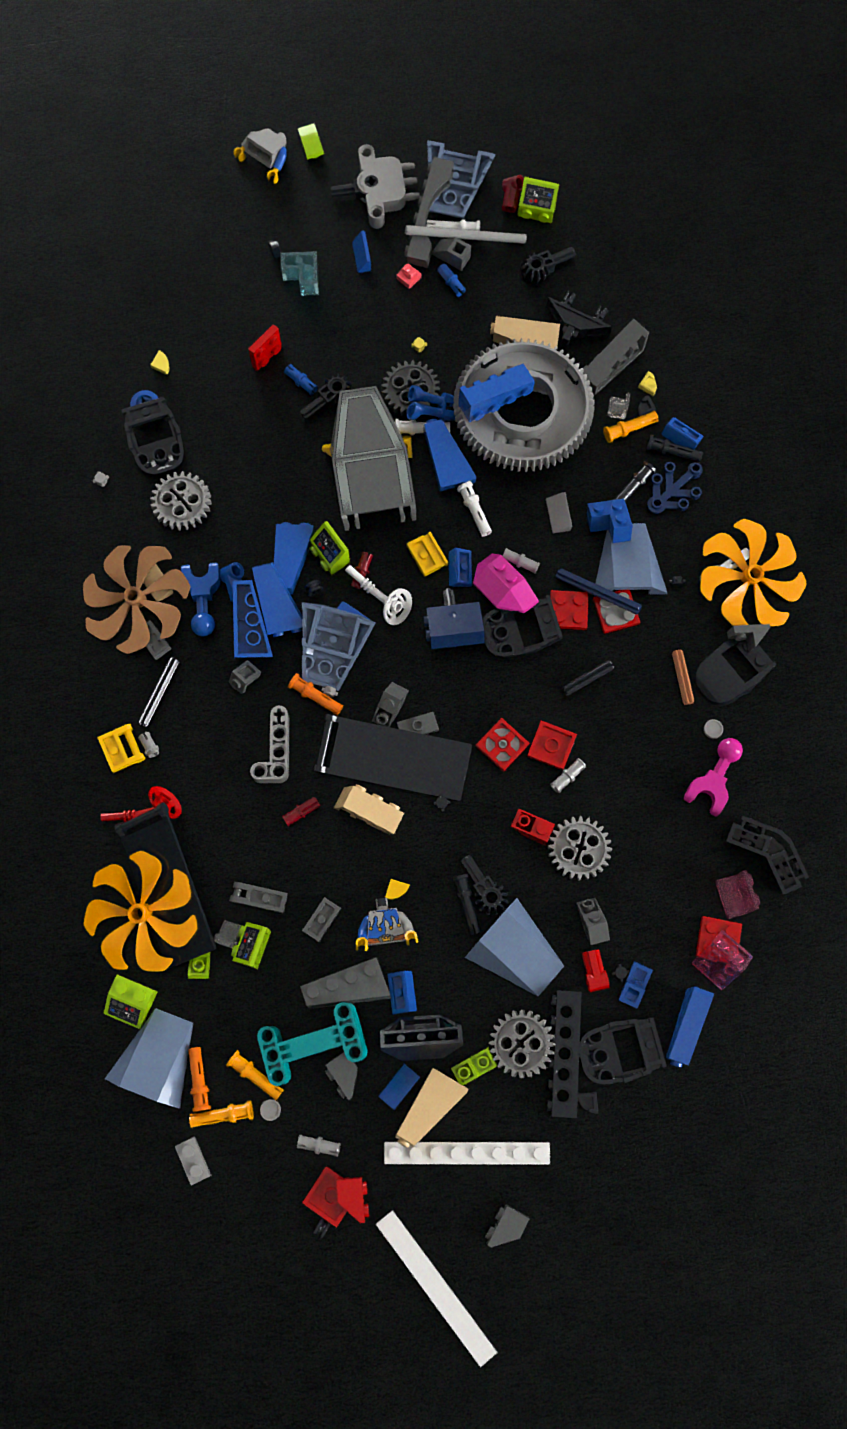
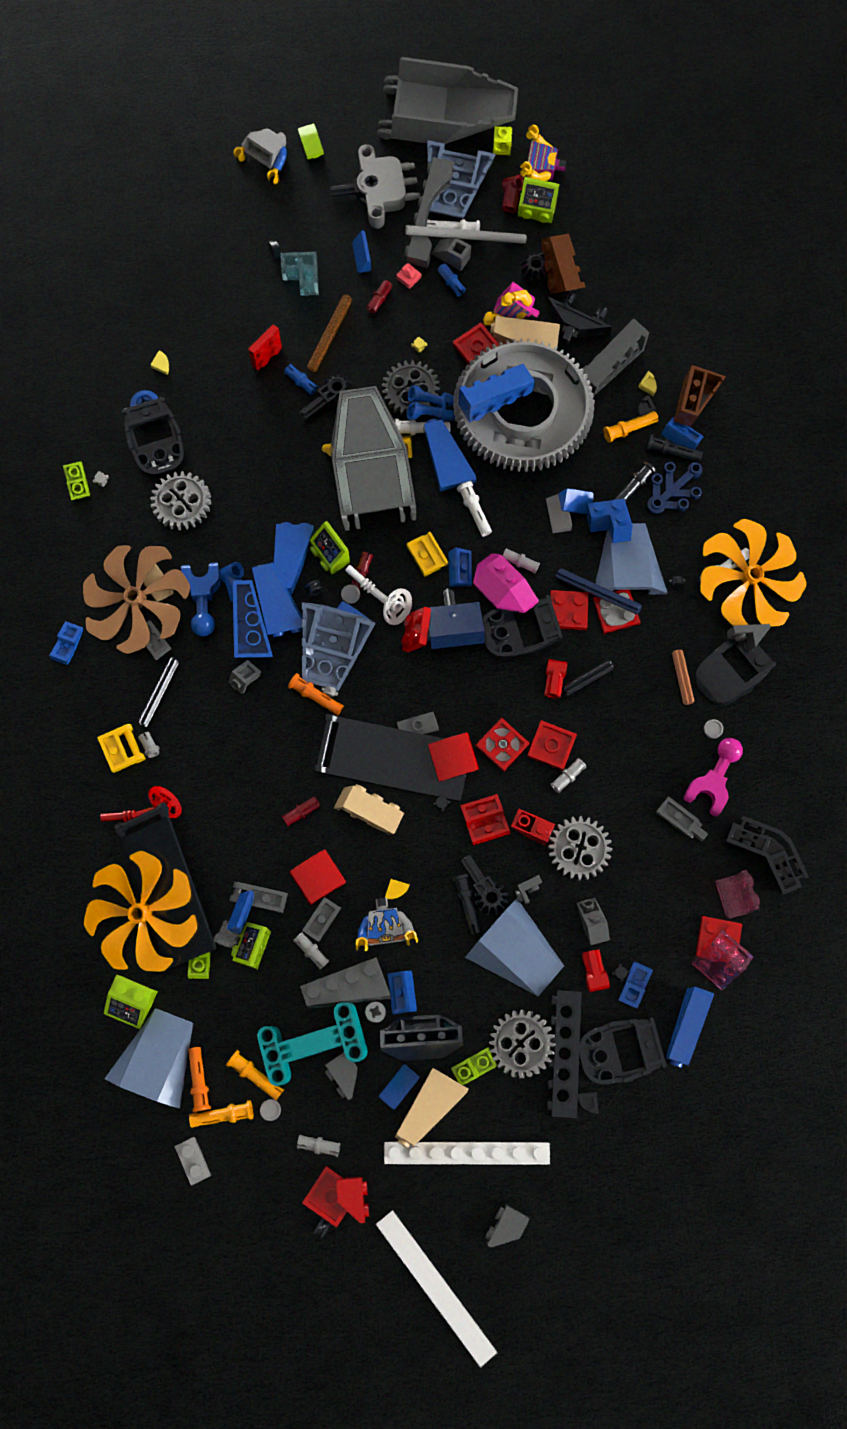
light grey beam [250,706,289,783] -> none
dark grey slope [372,682,409,727] -> none
clear panel [607,393,631,419] -> none
none -> blue slope [49,621,83,665]
none -> lime slope [63,461,90,500]
none -> blue slope [227,890,254,934]
none -> red slope [289,849,346,905]
none -> light grey pin [293,932,329,970]
none -> clear orange axle [307,294,352,372]
none -> light grey piece [341,584,360,604]
none -> light grey wheel [365,1002,386,1023]
none -> dark red axle [366,280,392,314]
none -> dark grey windscreen [378,57,518,144]
none -> red plate [402,607,431,652]
none -> red slope [428,732,479,782]
none -> red plate [452,323,499,366]
none -> red slope [460,794,510,845]
none -> torso [483,282,539,326]
none -> neon yellow brick [493,126,512,155]
none -> dark grey bracket [515,875,542,905]
none -> torso [520,125,566,181]
none -> reddish brown wedge [542,234,585,294]
none -> red piece [544,659,567,698]
none -> blue slope [558,488,593,515]
none -> dark grey hinge [655,797,708,842]
none -> reddish brown wedge [674,365,726,427]

